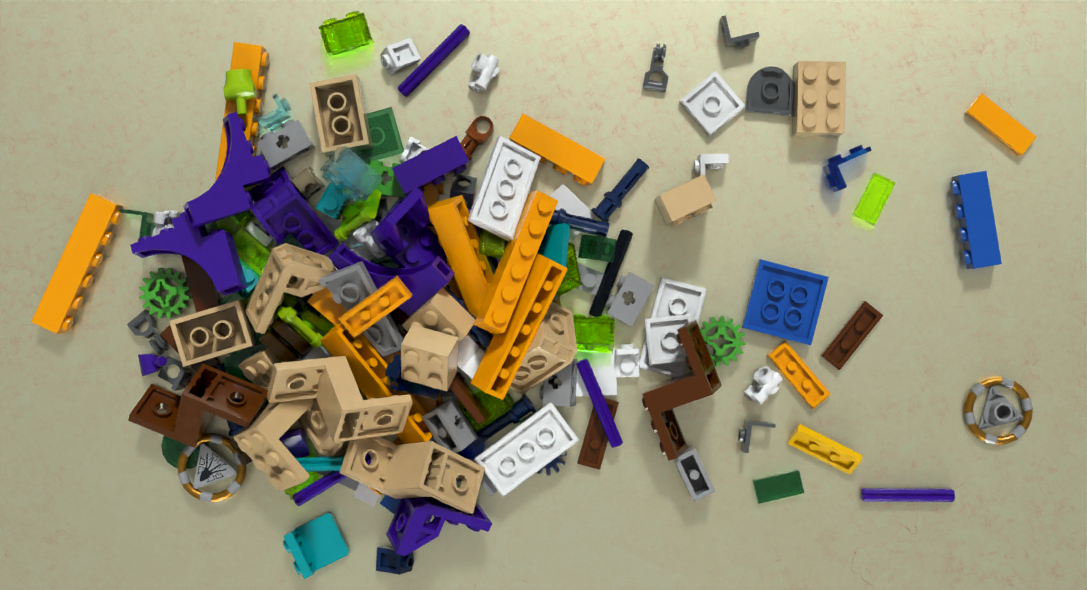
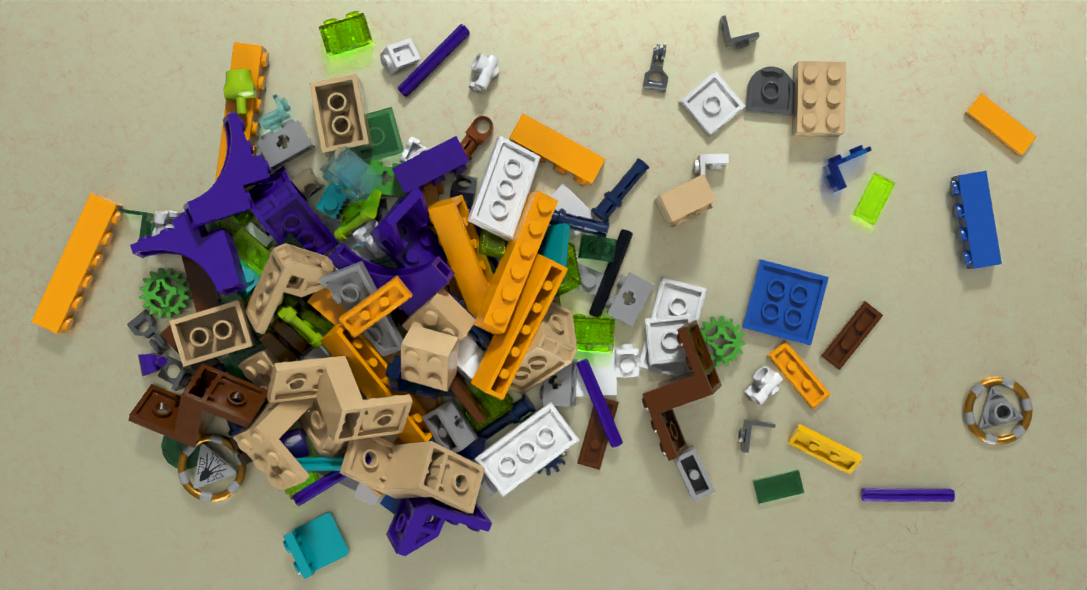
dark blue bracket [376,546,414,575] -> none

